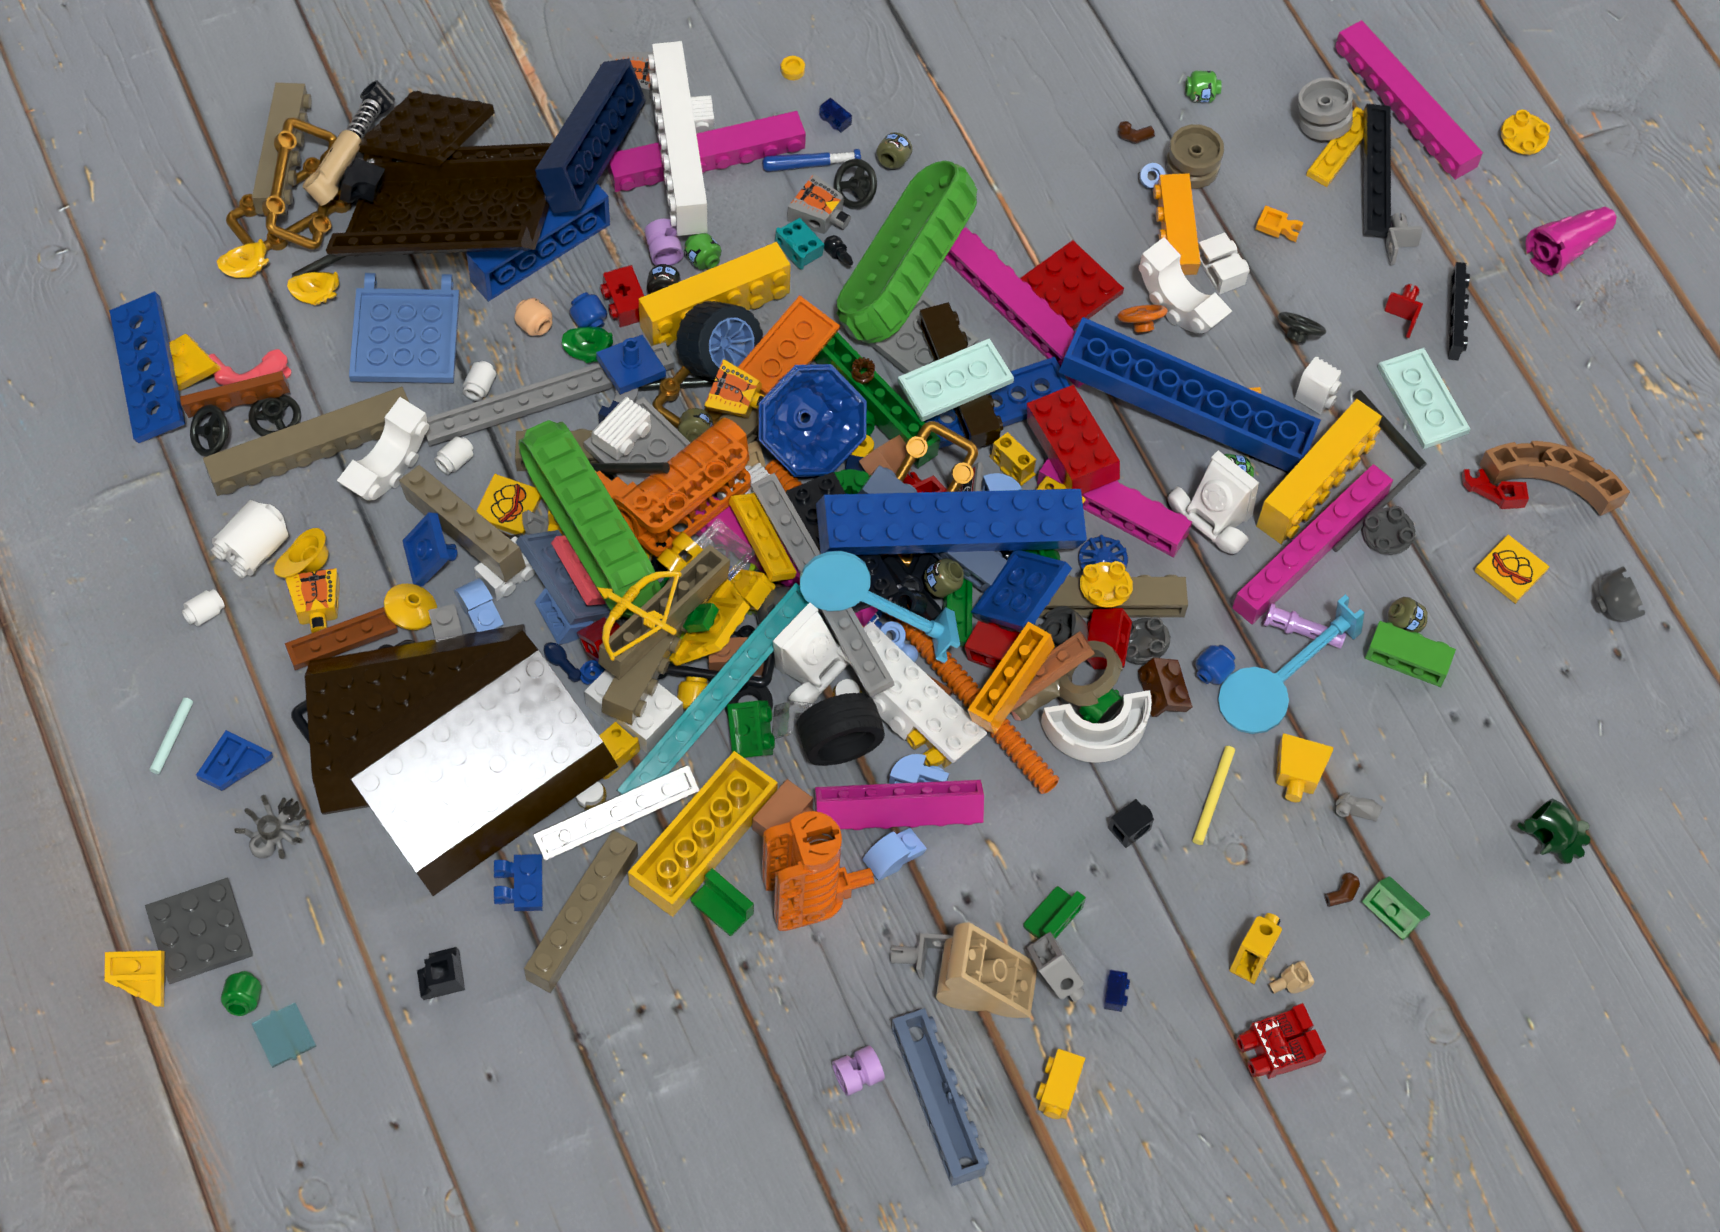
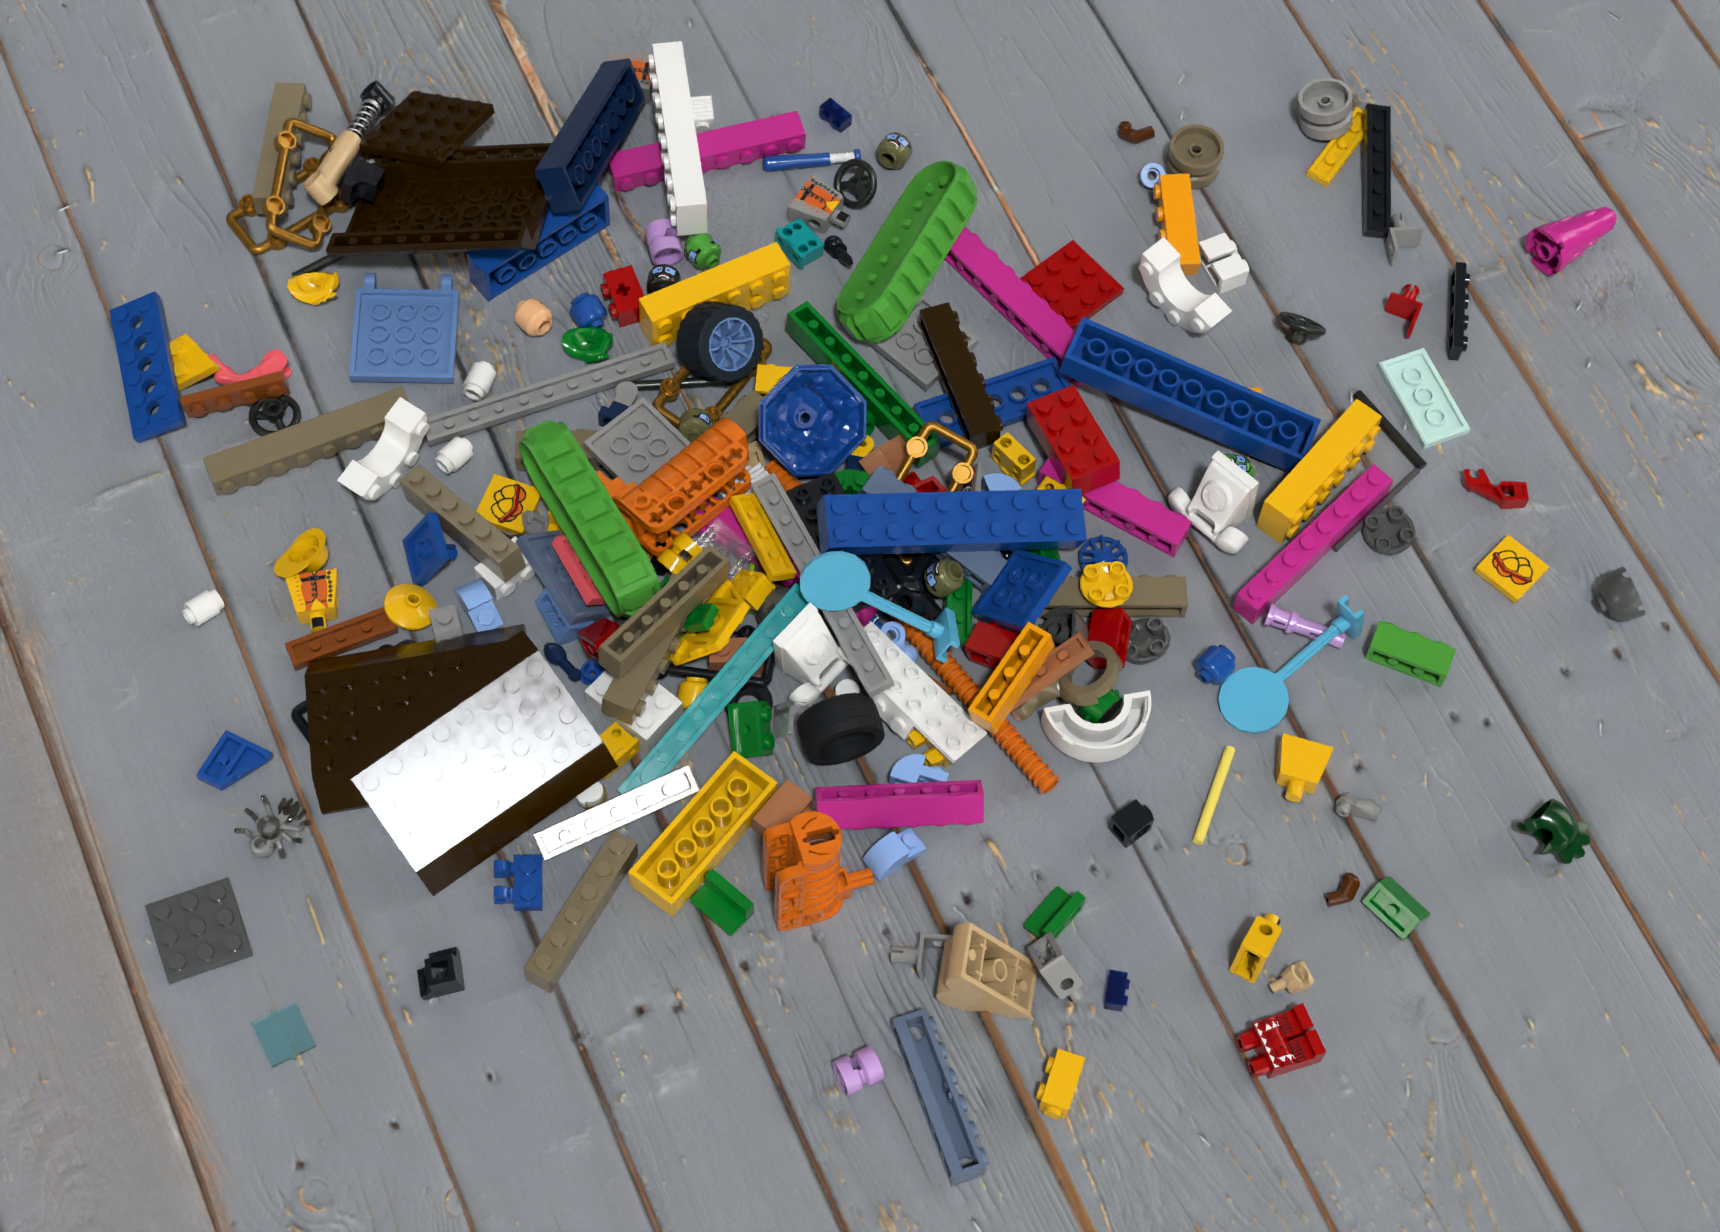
yellow wing [104,951,165,1007] -> none
light aqua bar [149,697,193,774] -> none
pearl dark grey piece [190,405,229,457] -> none
white cylinder [211,500,289,578] -> none
yellow hat [216,239,269,278] -> none
green head [220,971,262,1016] -> none
pearl dark grey bar [590,462,670,474] -> none
white brick [592,397,651,460] -> none
blue tile [596,335,666,394] -> none
yellow piece [597,571,682,661] -> none
torso [704,359,765,418] -> none
orange tile [738,295,840,395] -> none
yellow tile [781,56,805,80] -> none
reddish brown bush [851,357,875,384] -> none
light aqua tile [897,338,1014,422] -> none
orange piece [1117,305,1168,332] -> none
reddish brown bracket [1138,658,1192,717] -> none
bright green head [1185,71,1222,102] -> none
light orange plate [1255,205,1304,242] -> none
white brick [1294,357,1342,414] -> none
dark pink brick [1335,20,1483,180] -> none
olive head [1388,597,1428,633] -> none
medium nougat brick [1479,441,1630,516] -> none
yellow dish [1501,109,1550,155] -> none

